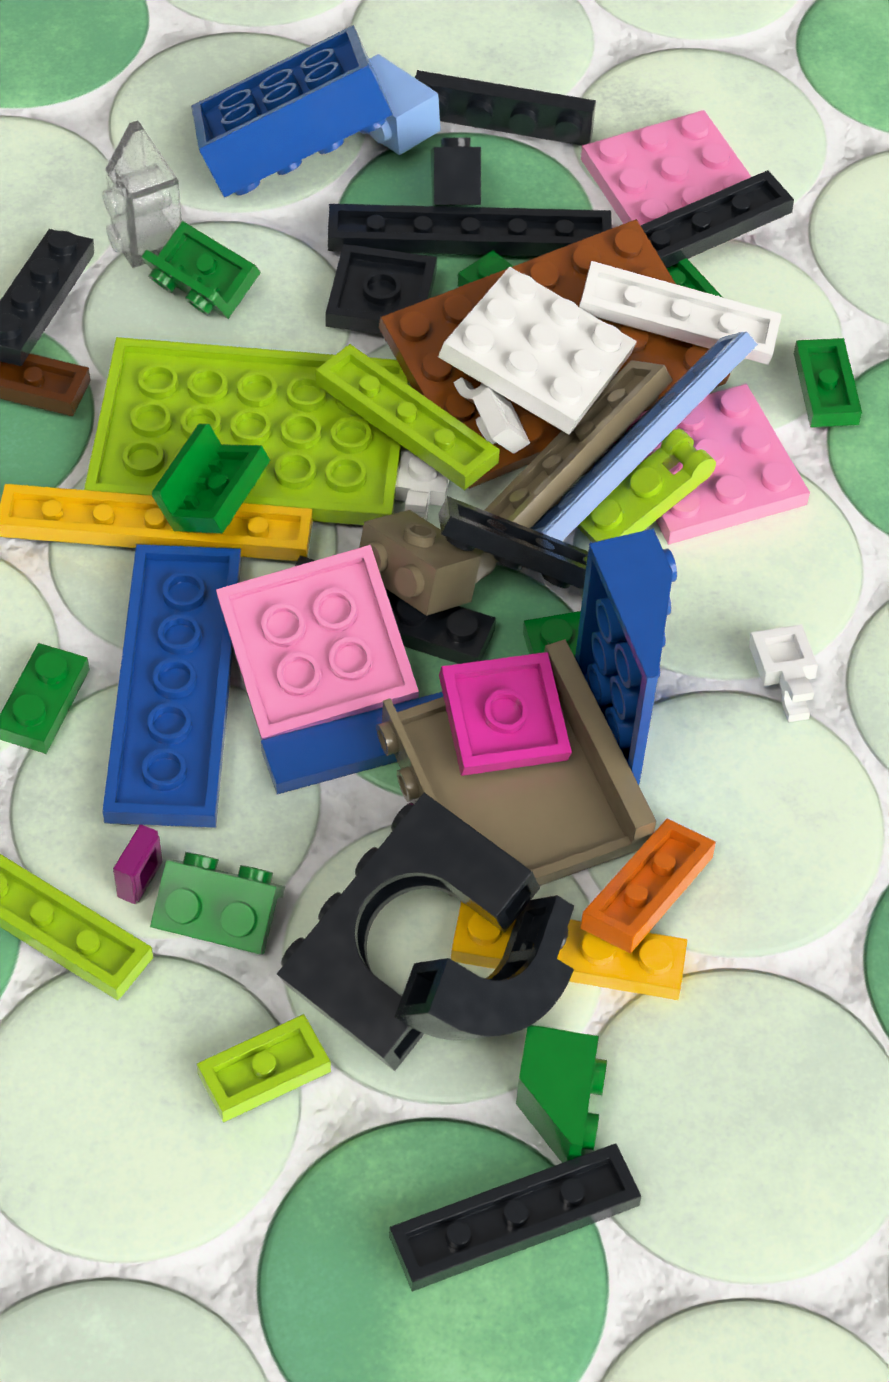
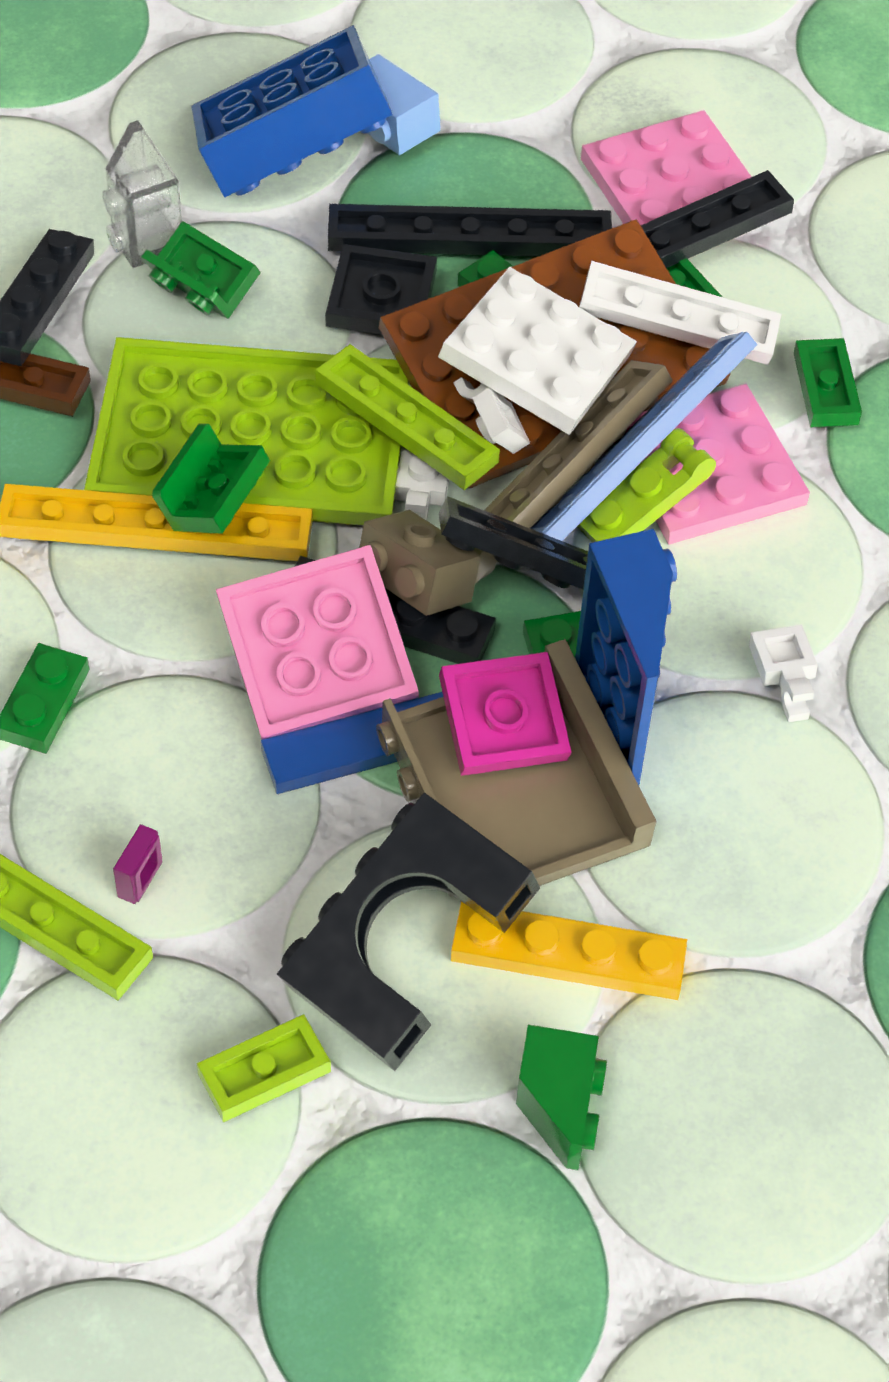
blue plate [102,544,242,828] -> none
green bracket [150,852,285,954] -> none
black plate [389,1143,642,1291] -> none
black arch [394,895,575,1040] -> none
black plate [415,70,596,146] -> none
black slope [431,137,481,205] -> none
orange plate [580,818,716,954] -> none

